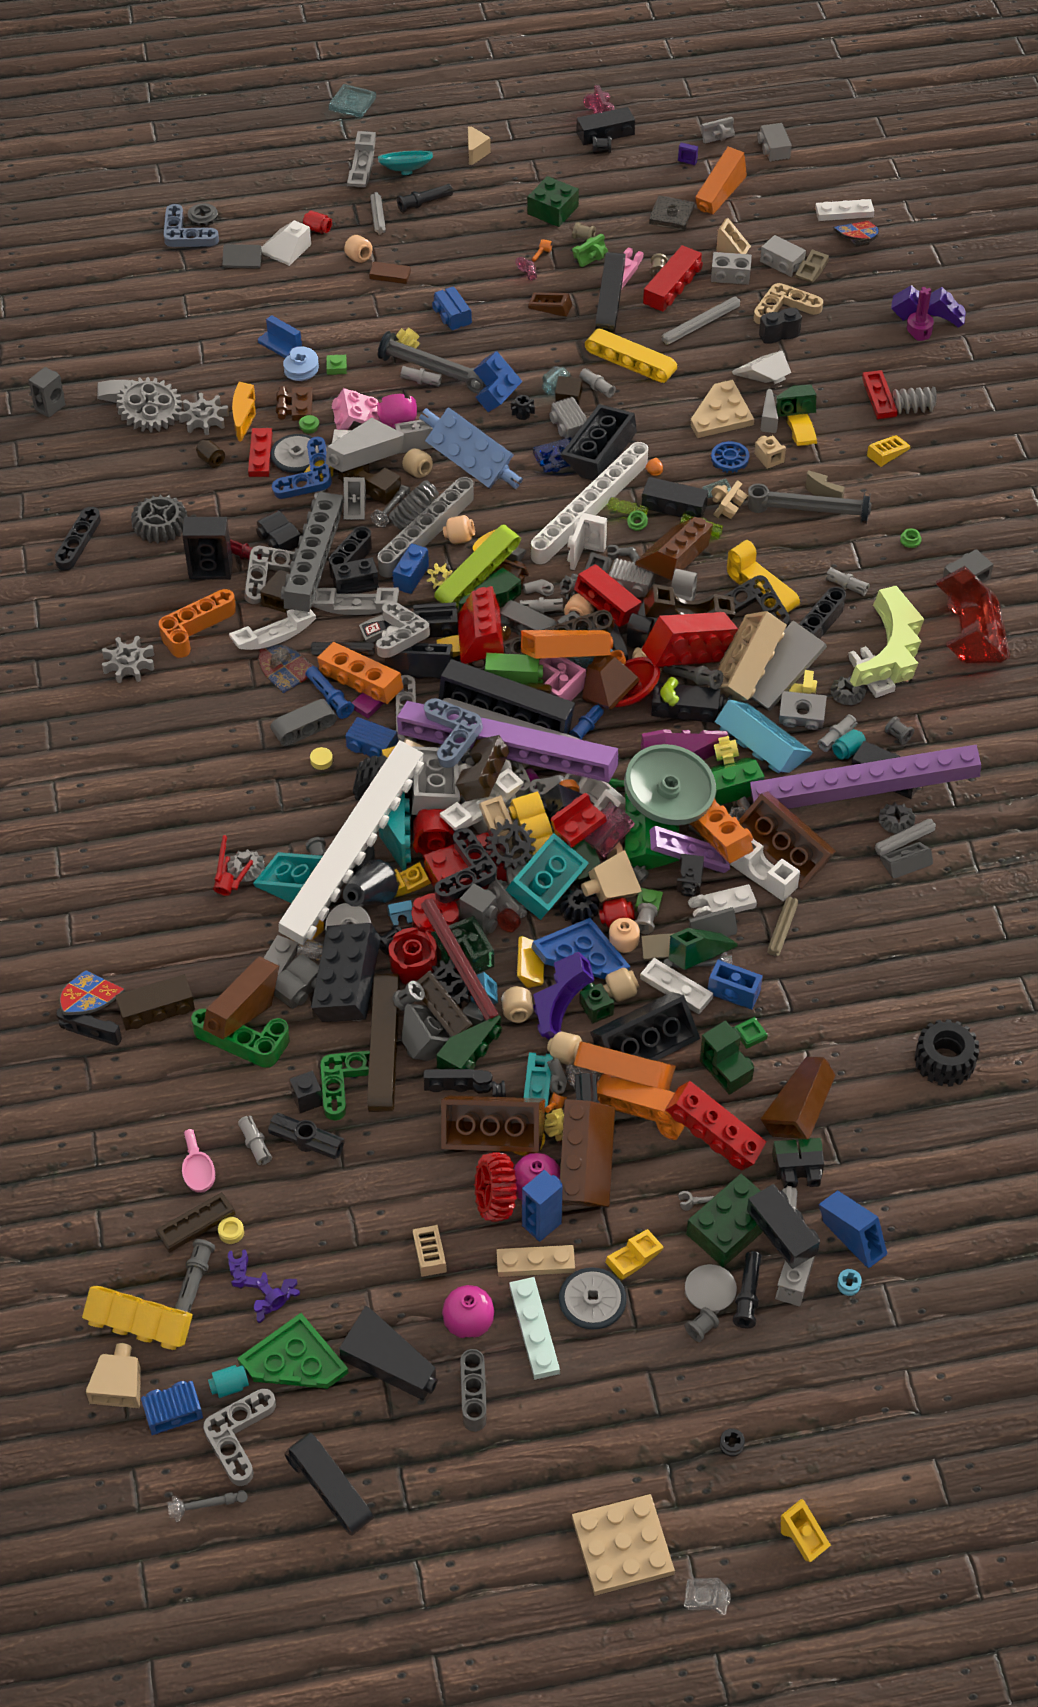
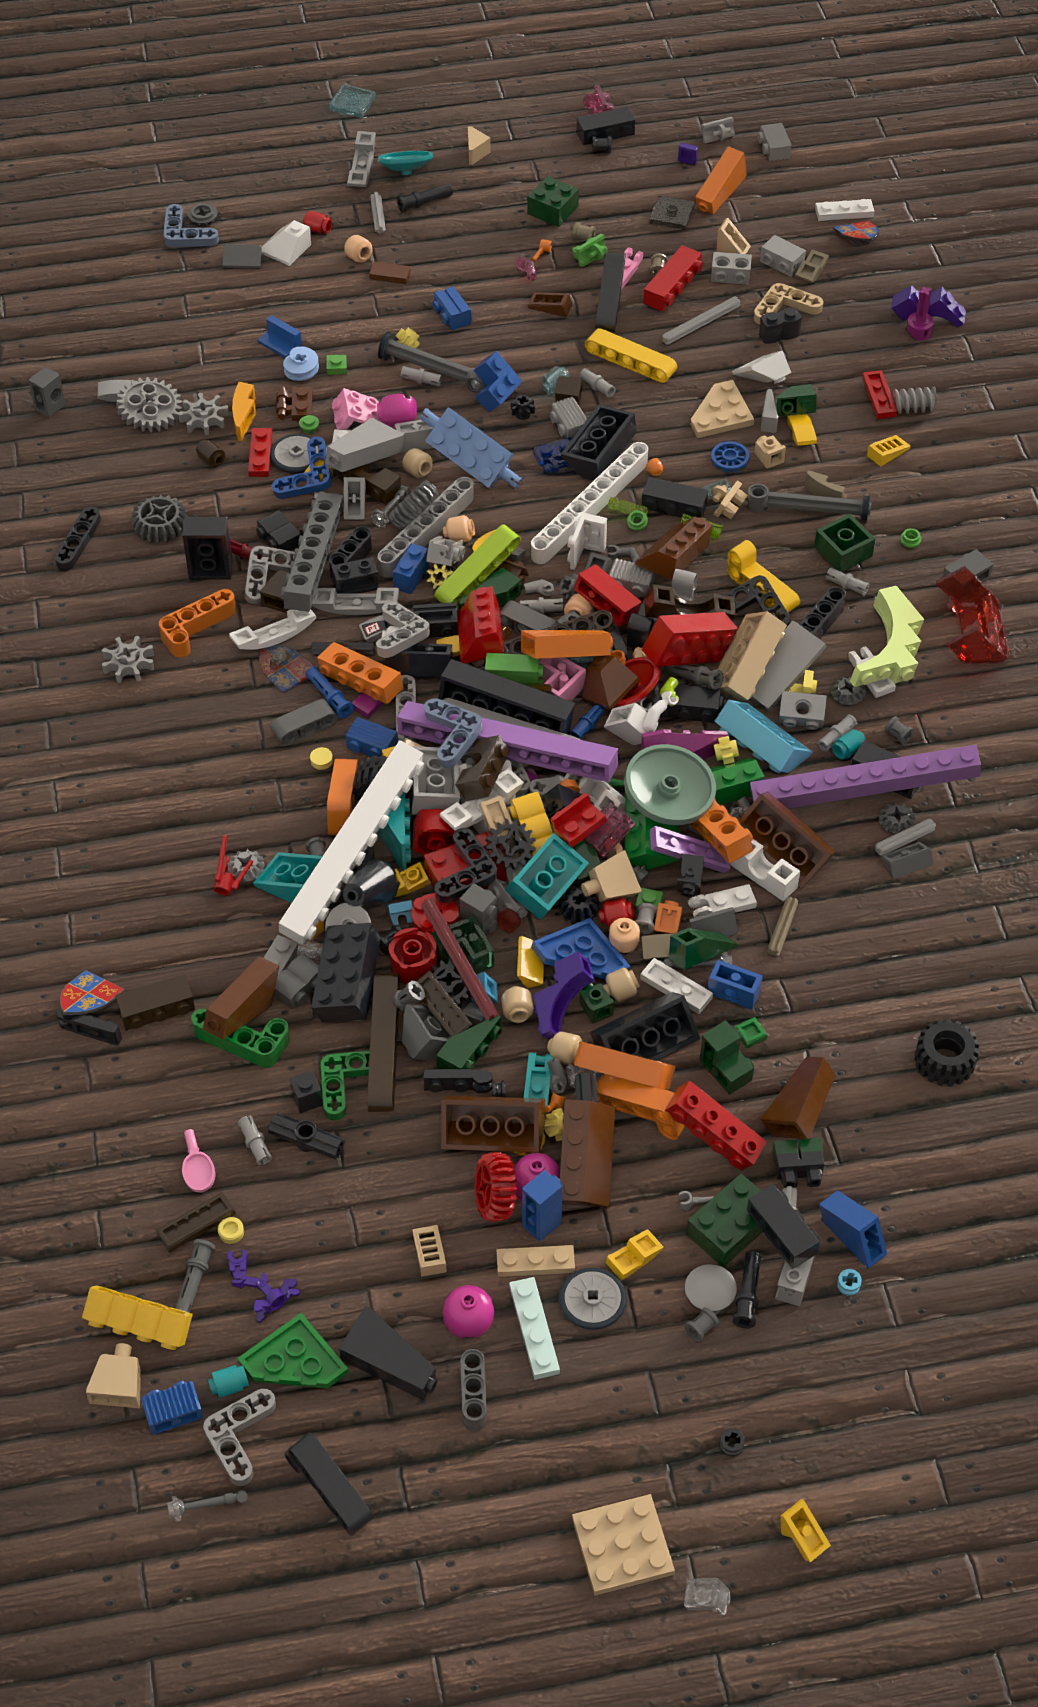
none -> orange beam [327,759,359,836]
none -> light grey hinge [426,536,465,566]
none -> white torso [604,691,678,745]
none -> orange bracket [654,901,683,934]
none -> dark green brick [814,514,875,572]

